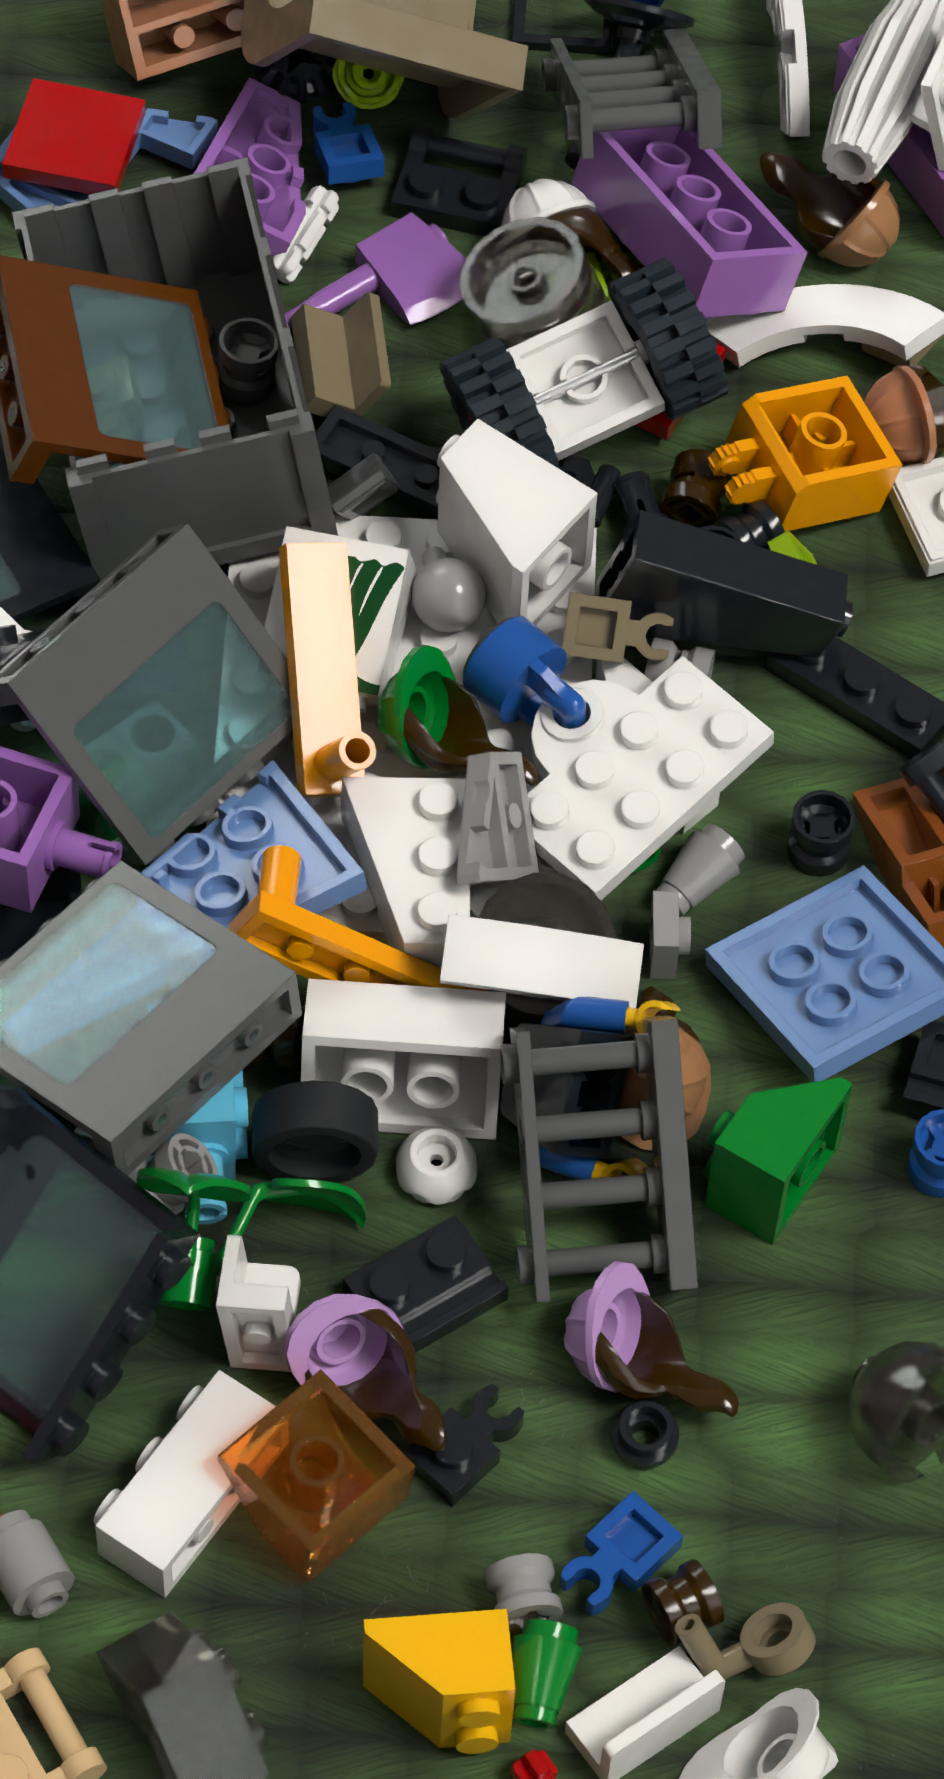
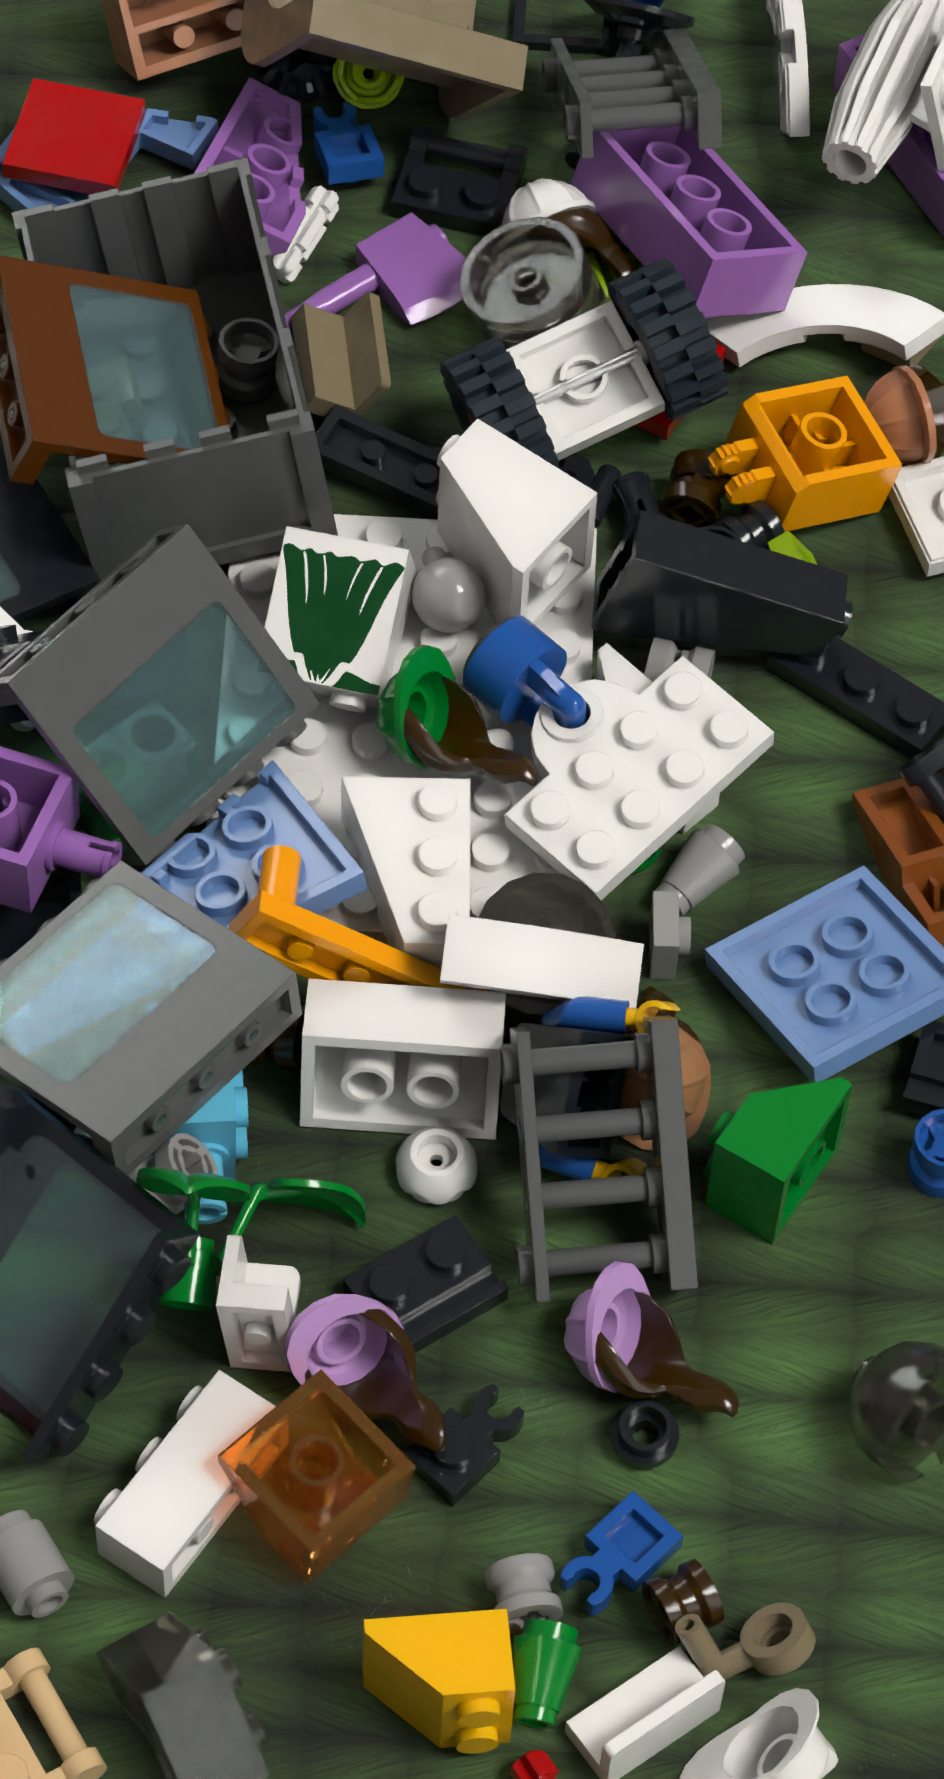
black tyre [252,1080,378,1182] -> none
piece [279,542,376,798] -> none
dark grey slope [328,453,400,520] -> none
light grey wing [457,752,540,886] -> none
dark tan plate [562,592,674,663] -> none
piece [760,151,900,267] -> none
black wheel [787,790,856,877] -> none

